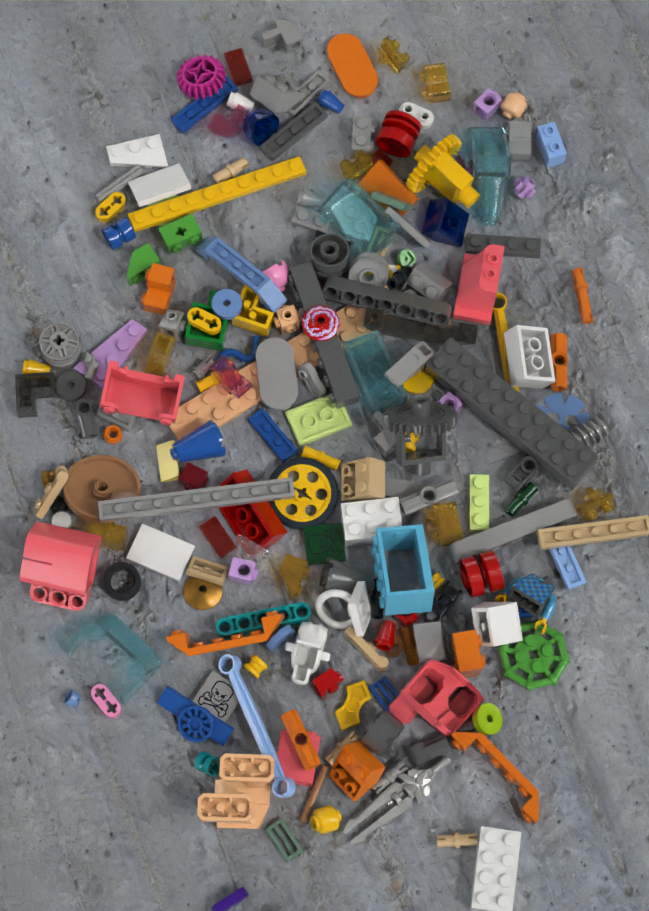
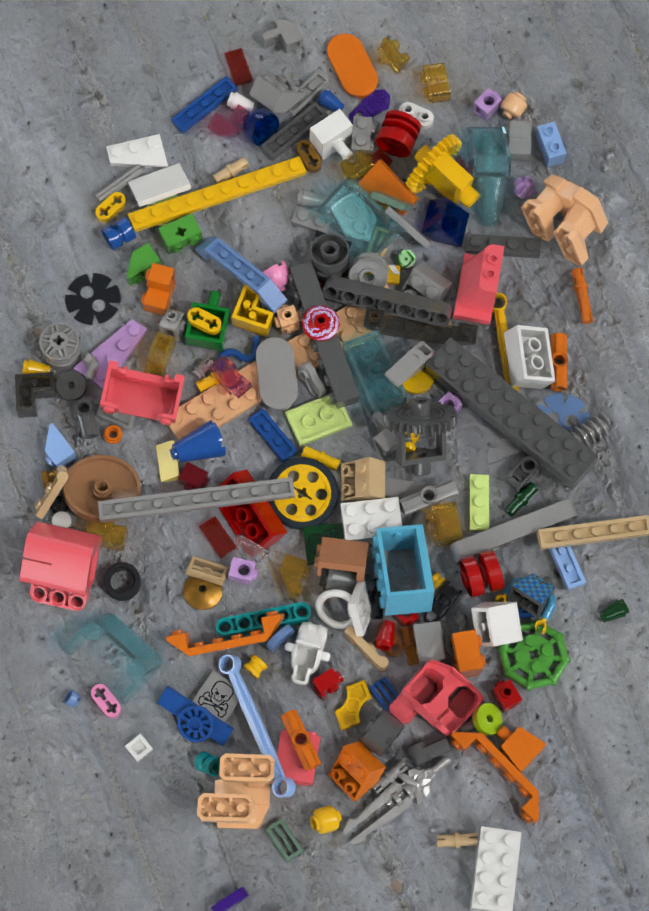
white tile [126,524,196,582] -> none
dark pink gear [177,54,226,100] -> none
medium blue piece [212,289,242,320] -> none
medium nougat bar [299,765,329,824] -> none
tan pin [324,731,360,767] -> none
black pin [386,266,412,290] -> none
clear yellow hips [577,487,615,521] -> none
none -> light blue slope [45,423,76,468]
none -> black piece [65,273,121,325]
none -> white tile [125,734,153,762]
none -> pearl gold beam [296,140,322,173]
none -> white brick [309,109,353,161]
none -> nougat panel [314,537,369,582]
none -> dark purple piece [348,89,390,125]
none -> red brick [492,680,523,713]
none -> orange torso [497,726,547,773]
none -> light nougat piece [521,175,608,266]
none -> dark green cone [599,599,630,623]

